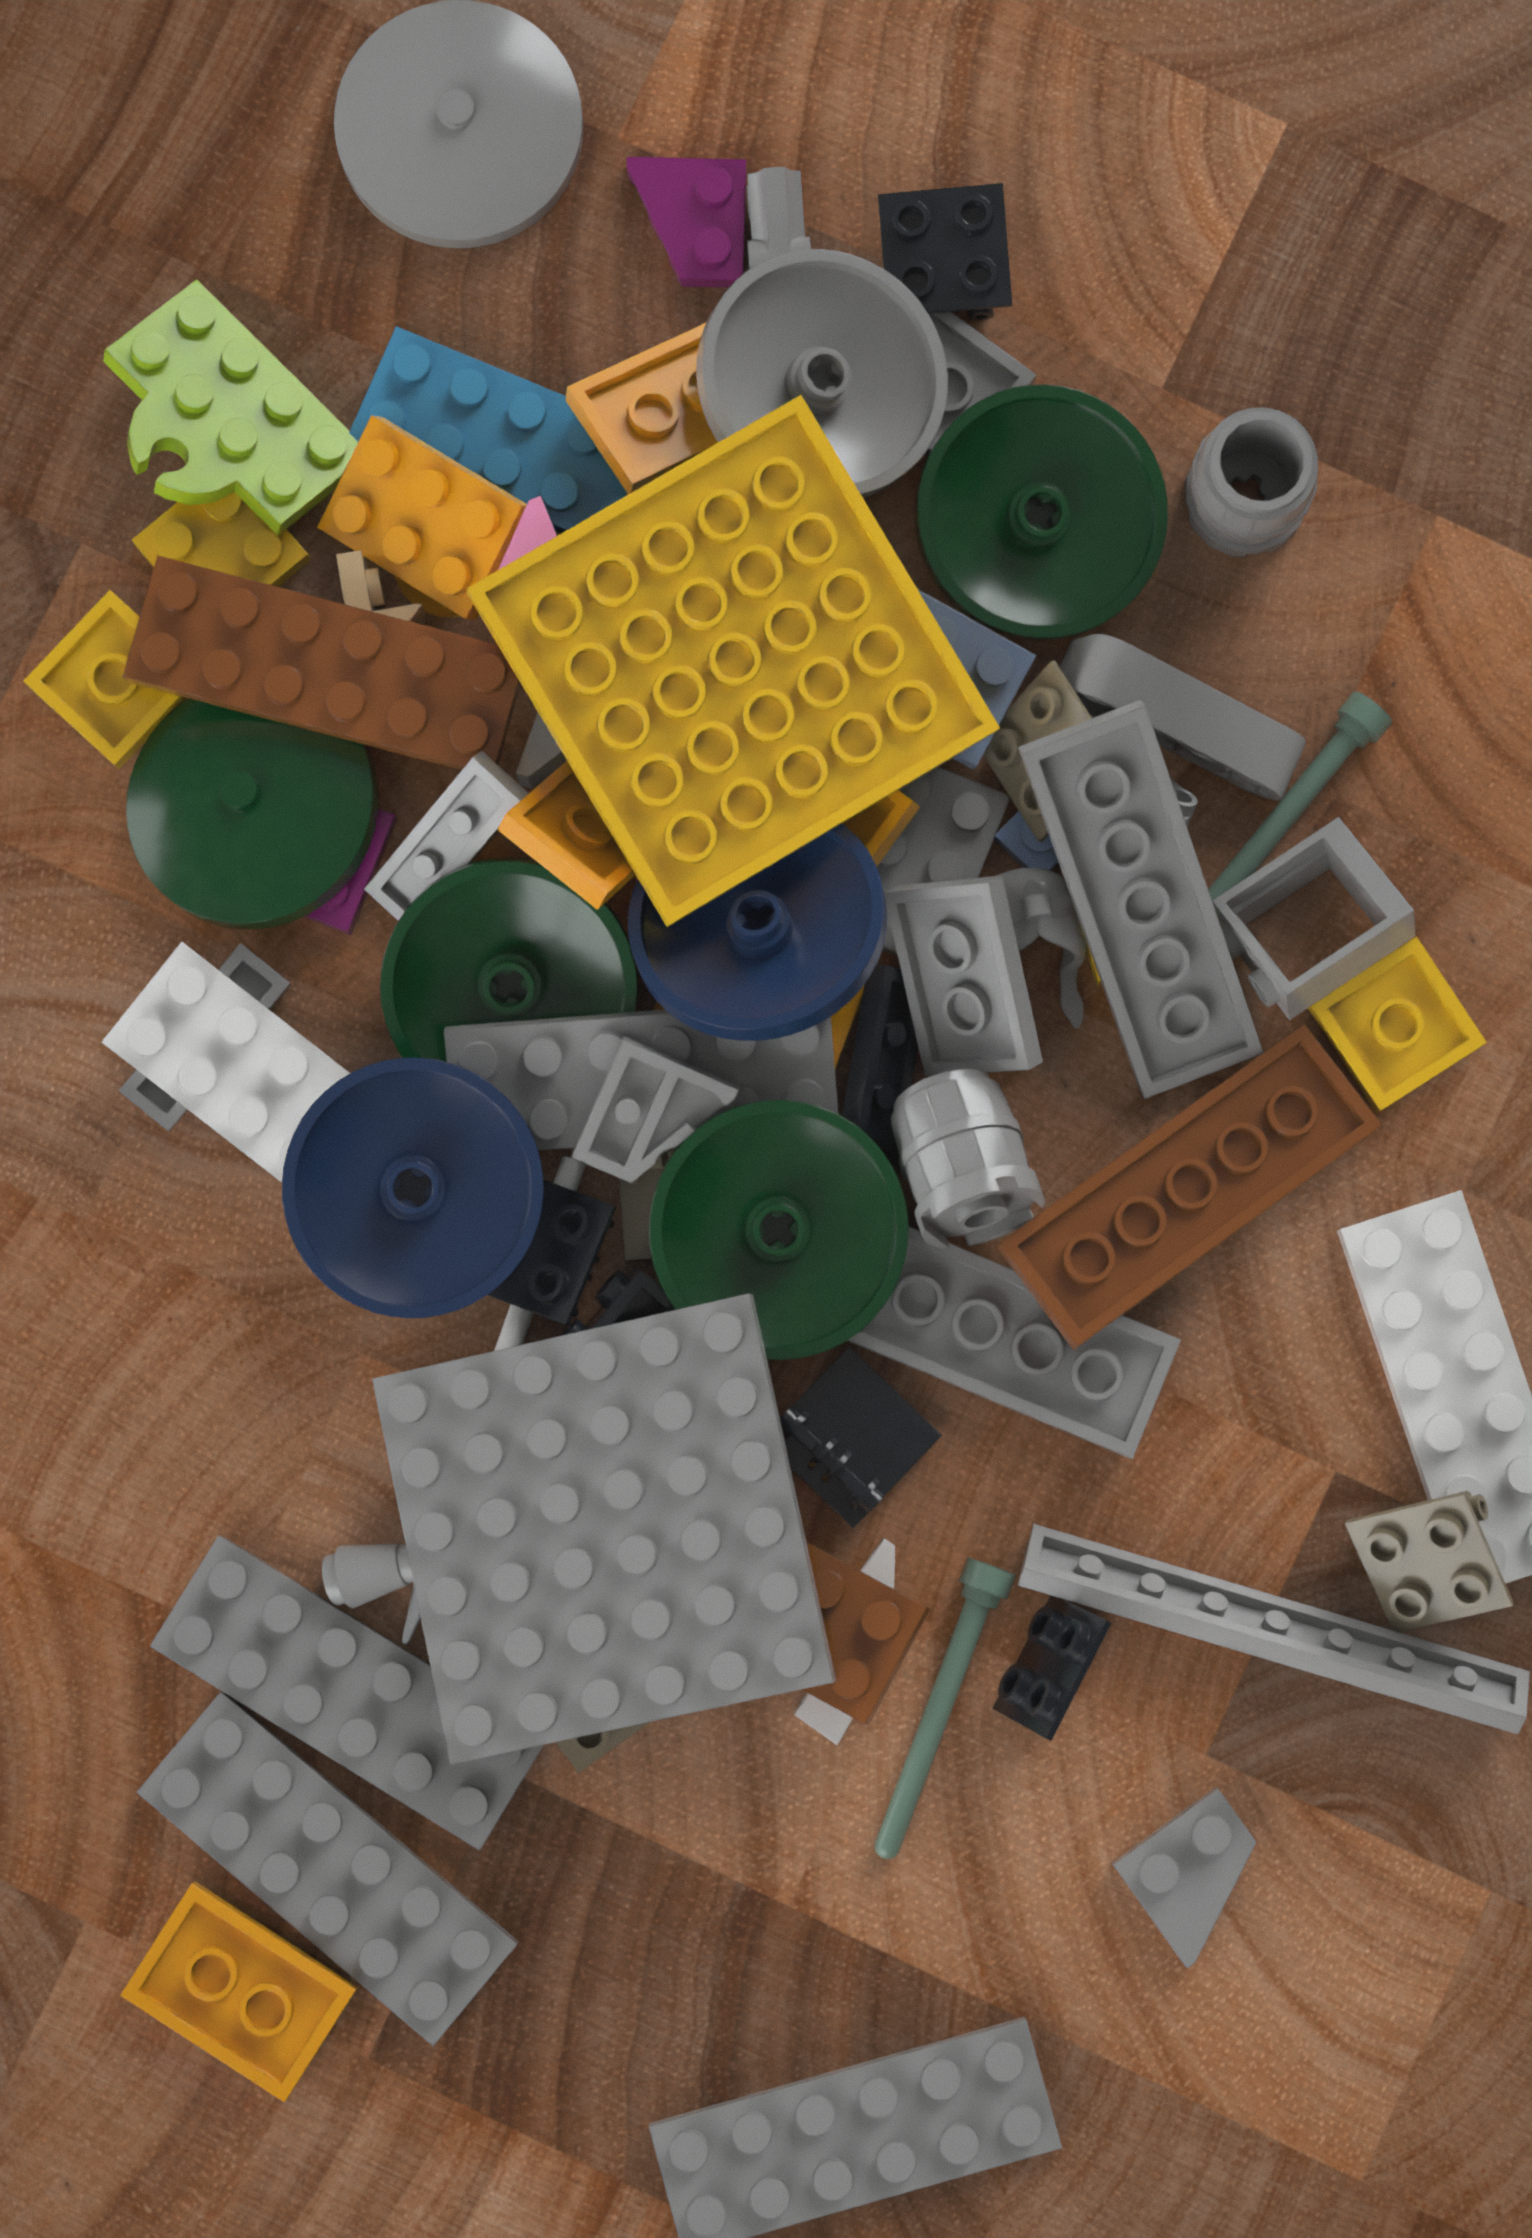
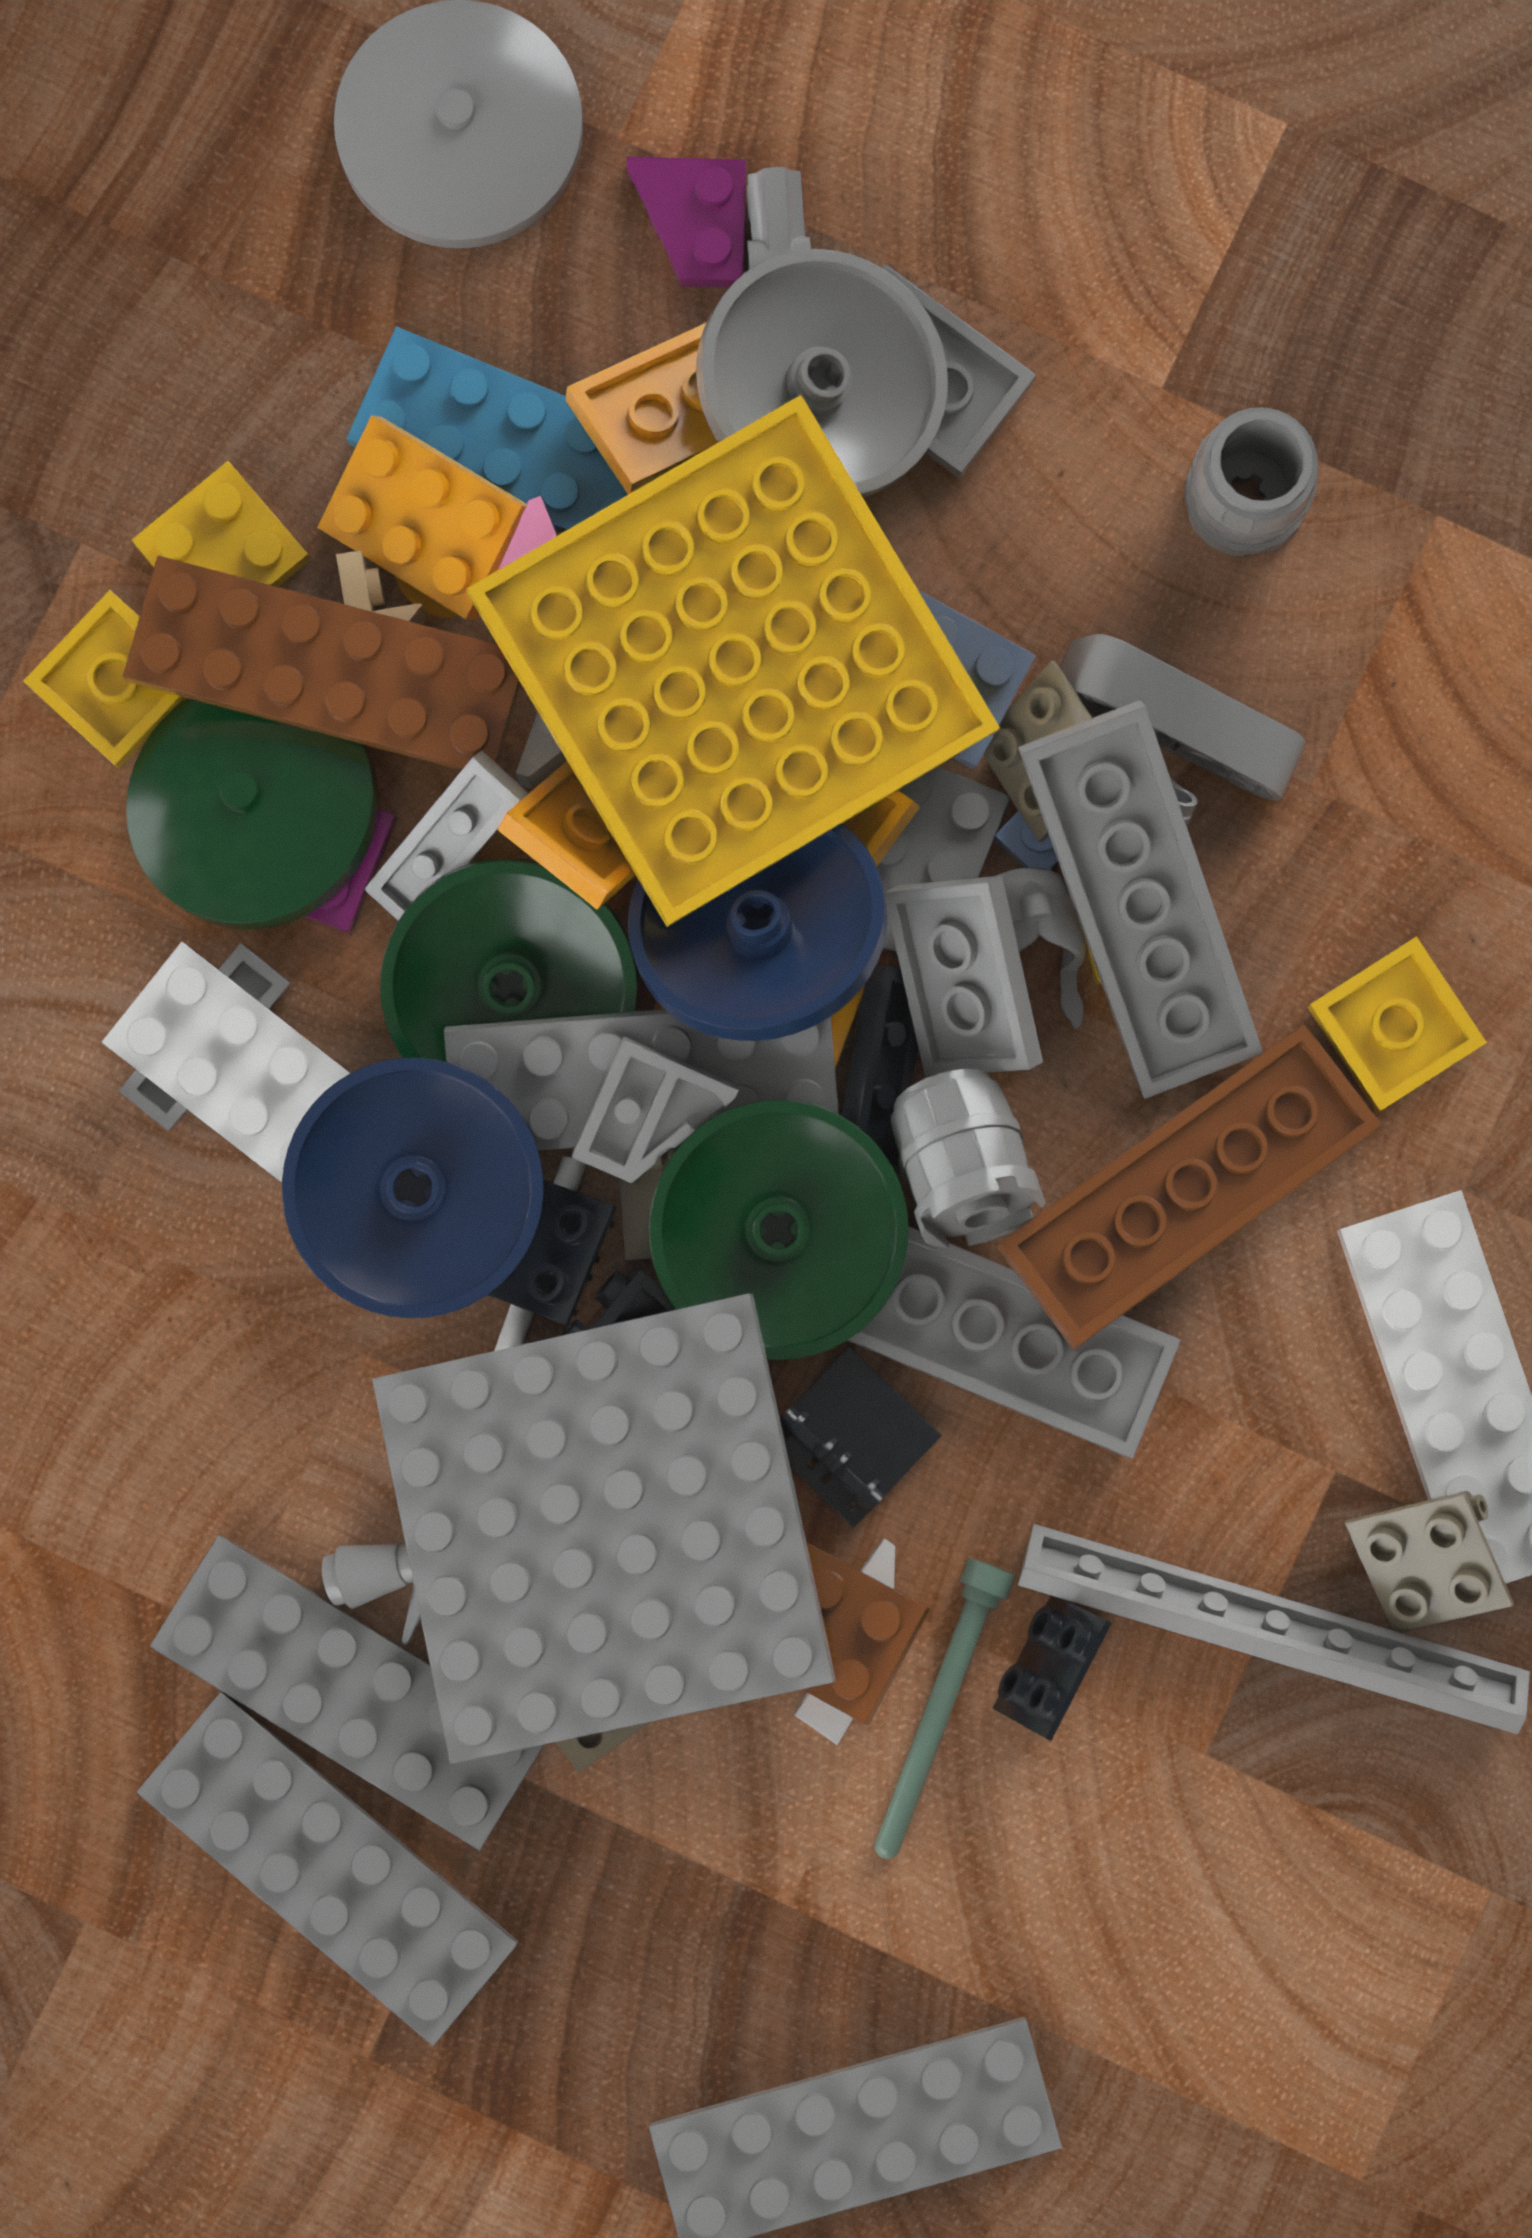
lime plate [103,279,358,535] -> none
light orange plate [120,1881,358,2103] -> none
black hinge [878,183,1012,321] -> none
dark green dish [914,384,1168,641] -> none
light grey wing [1112,1787,1256,1968] -> none
sand green piece [1208,691,1393,901] -> none
light grey window [1212,817,1416,1020] -> none

